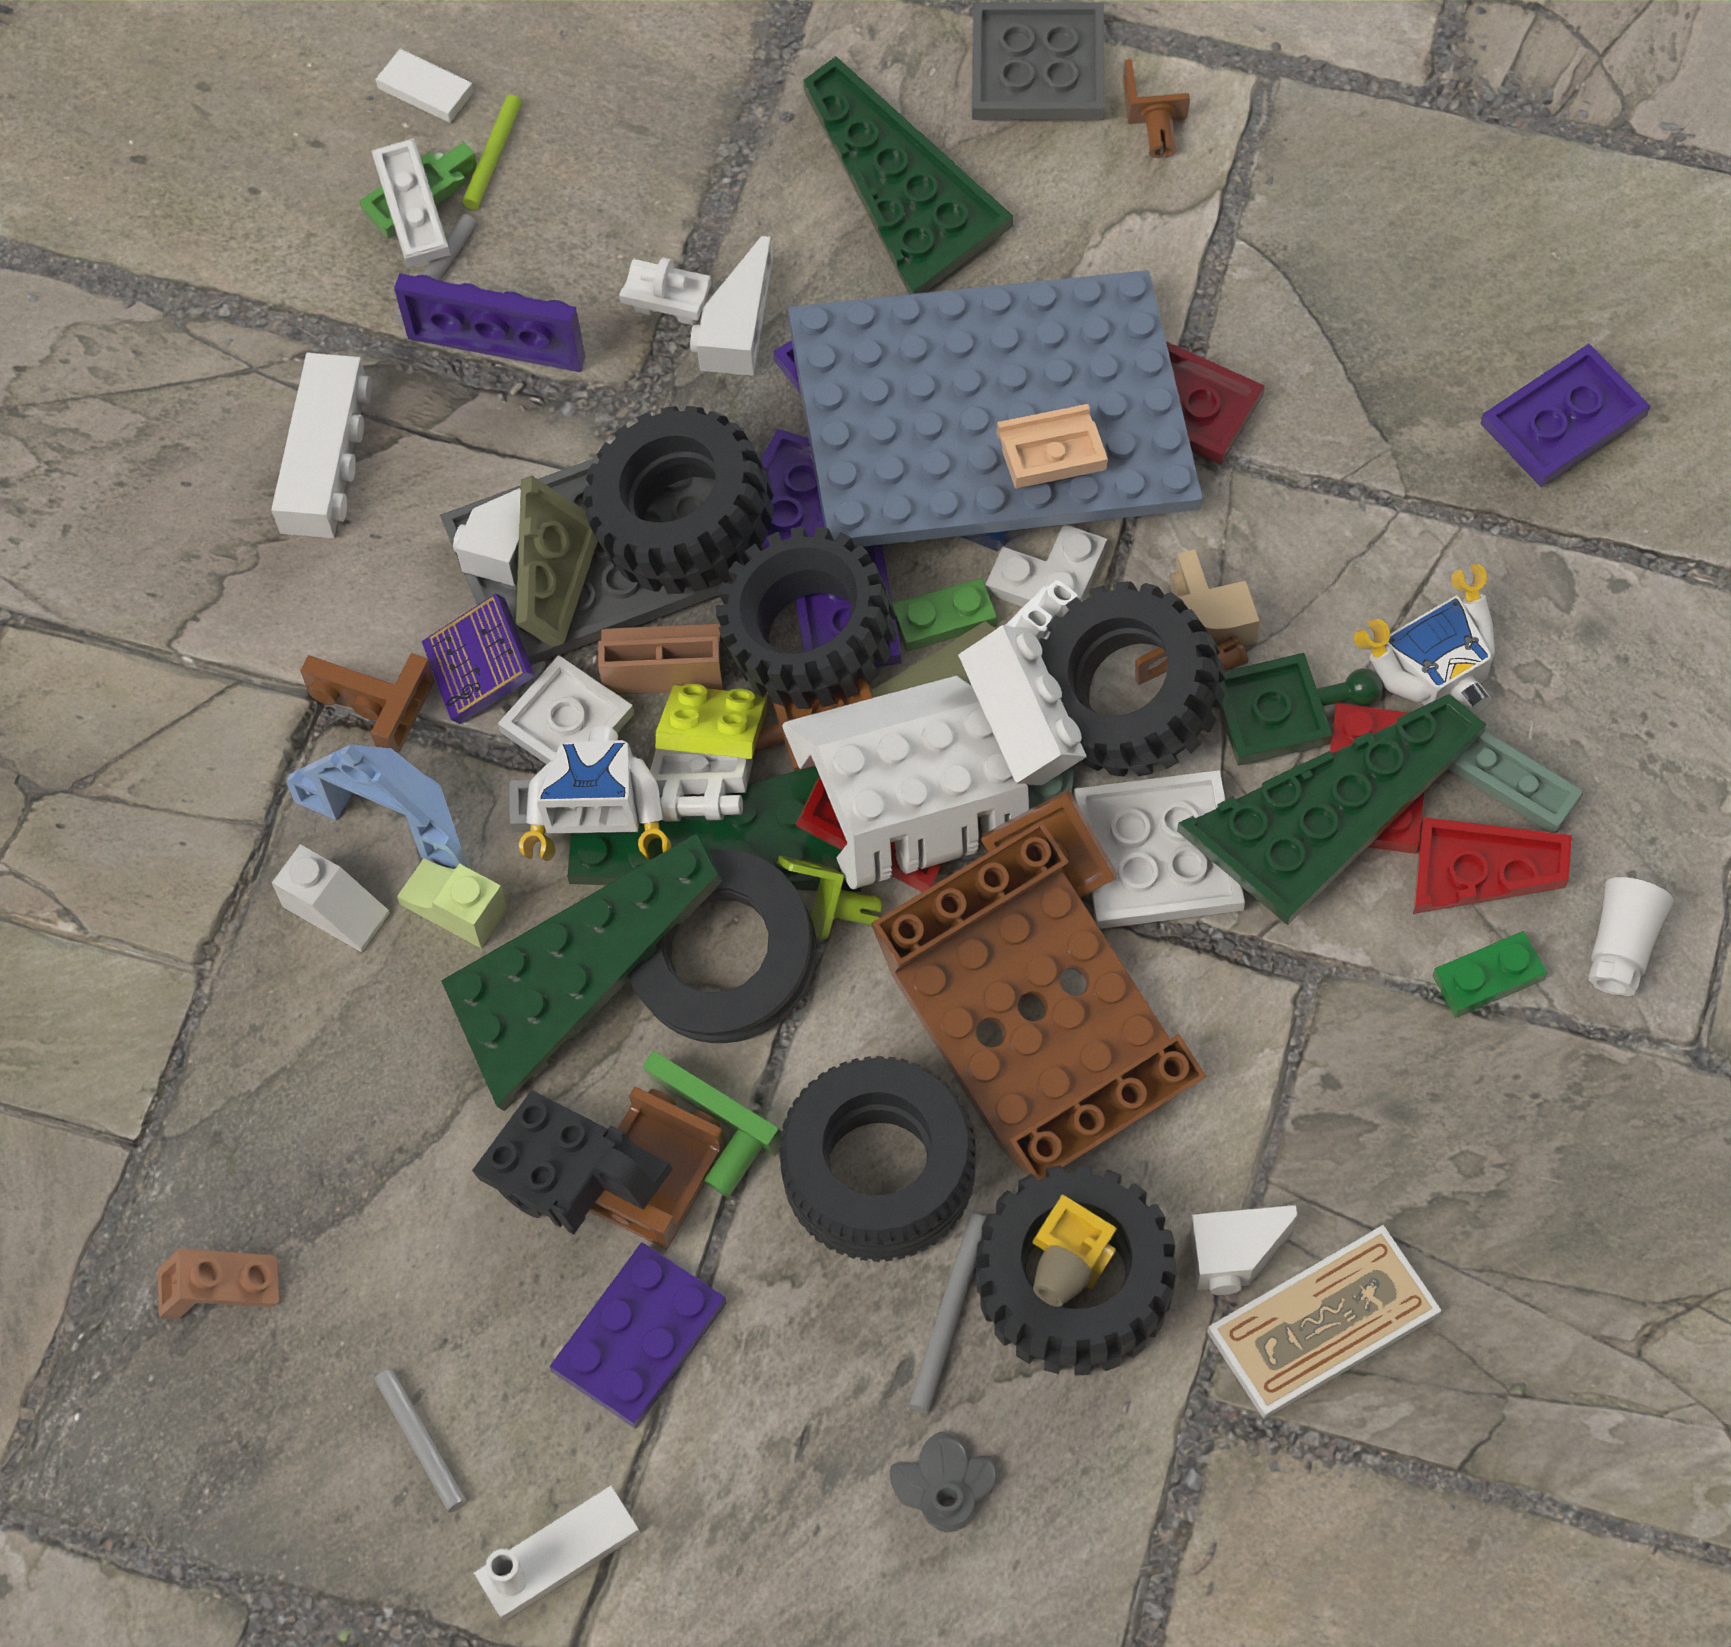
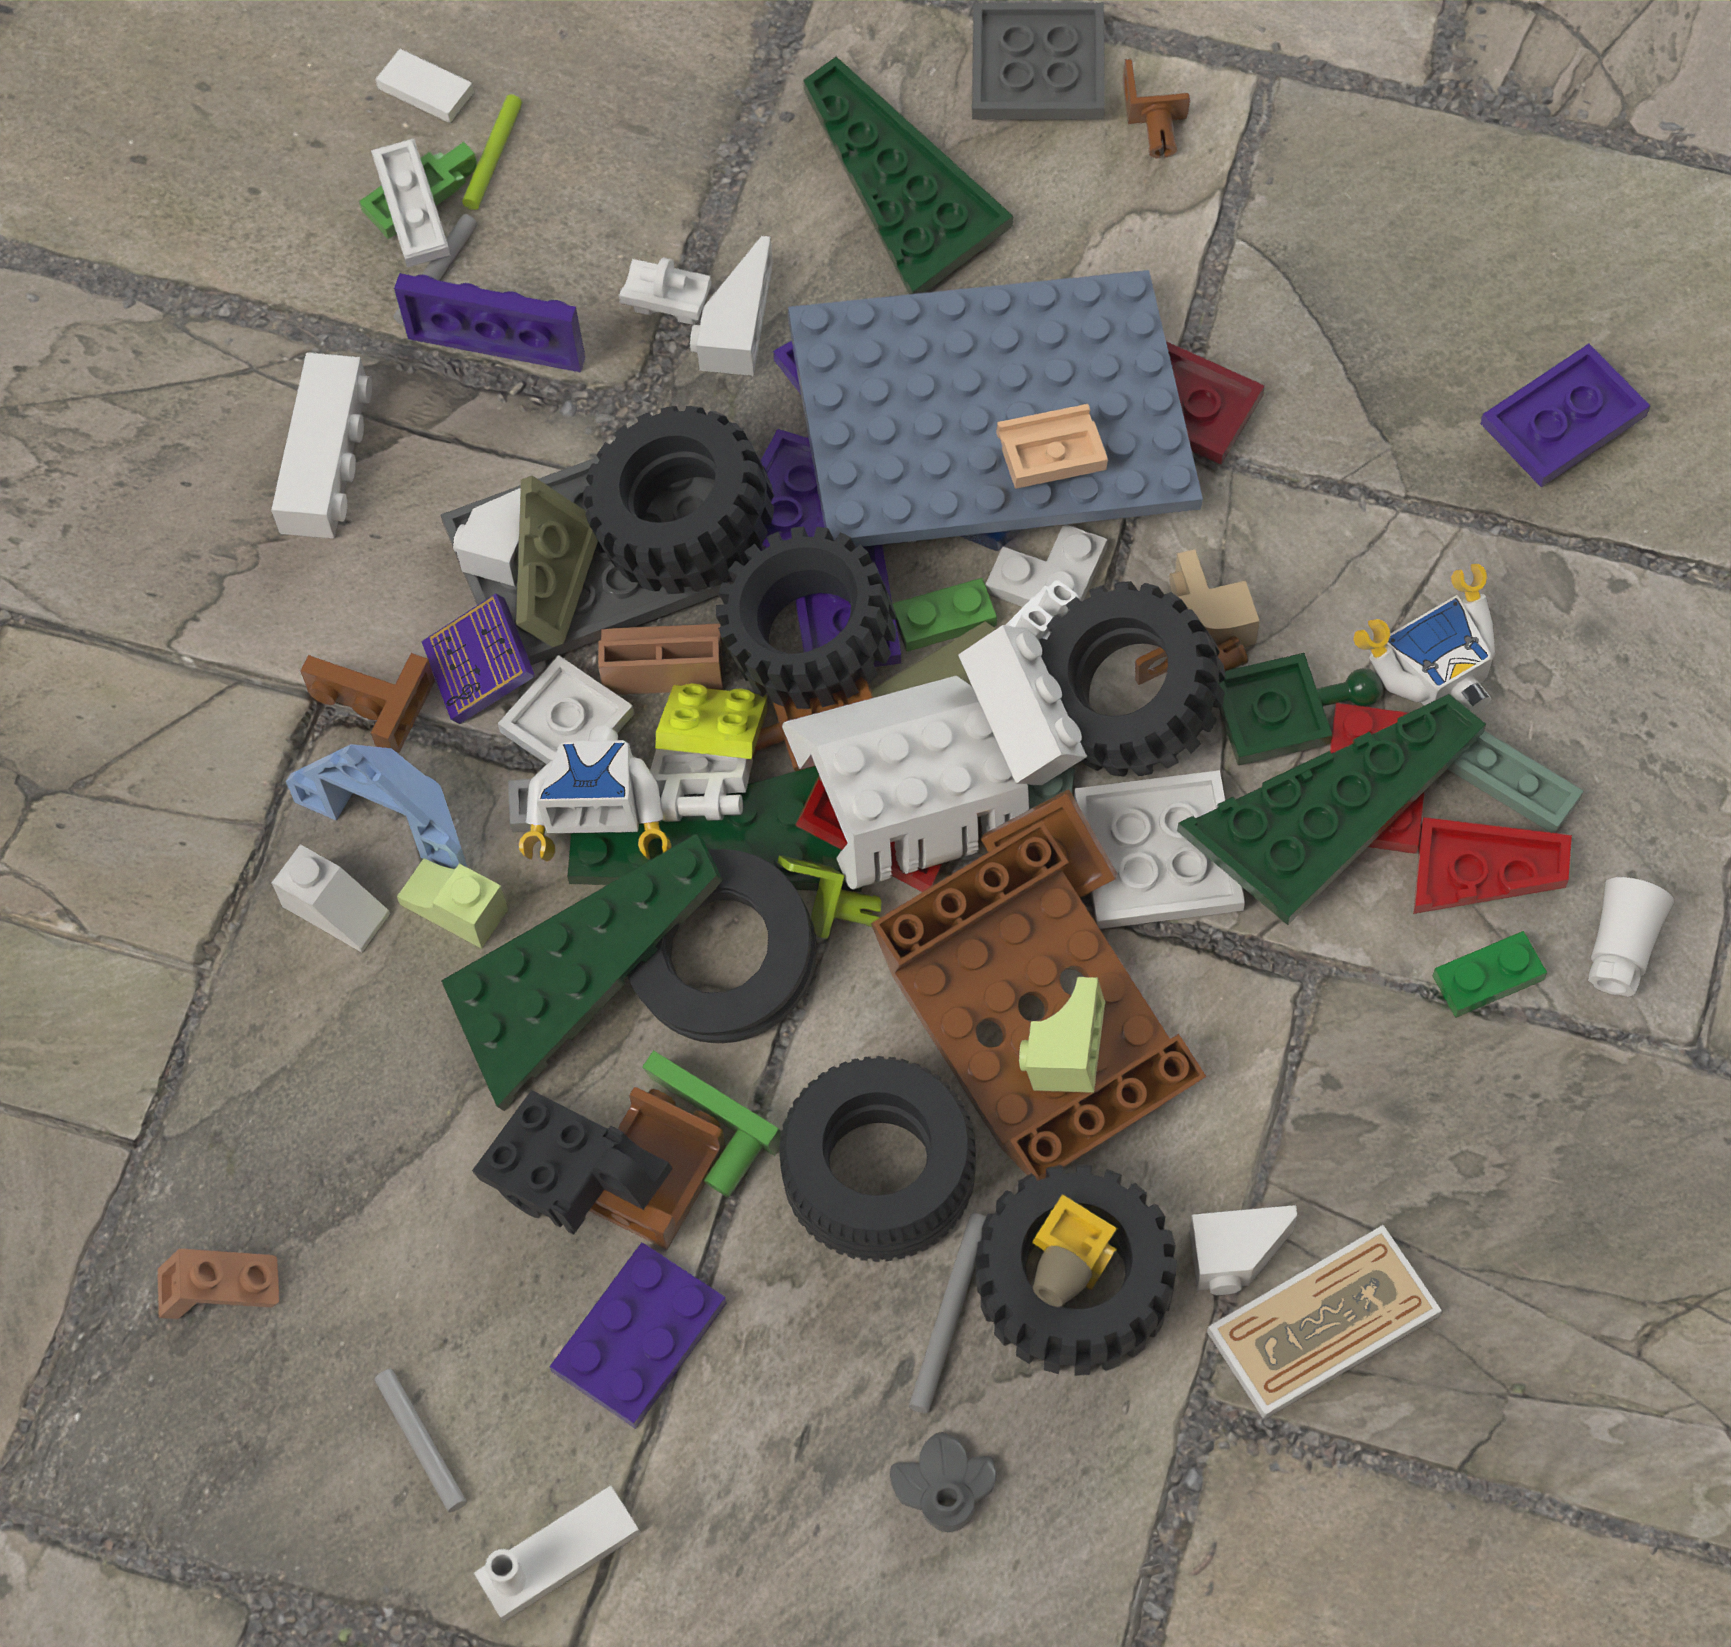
none -> yellowish green arch [1019,977,1105,1093]

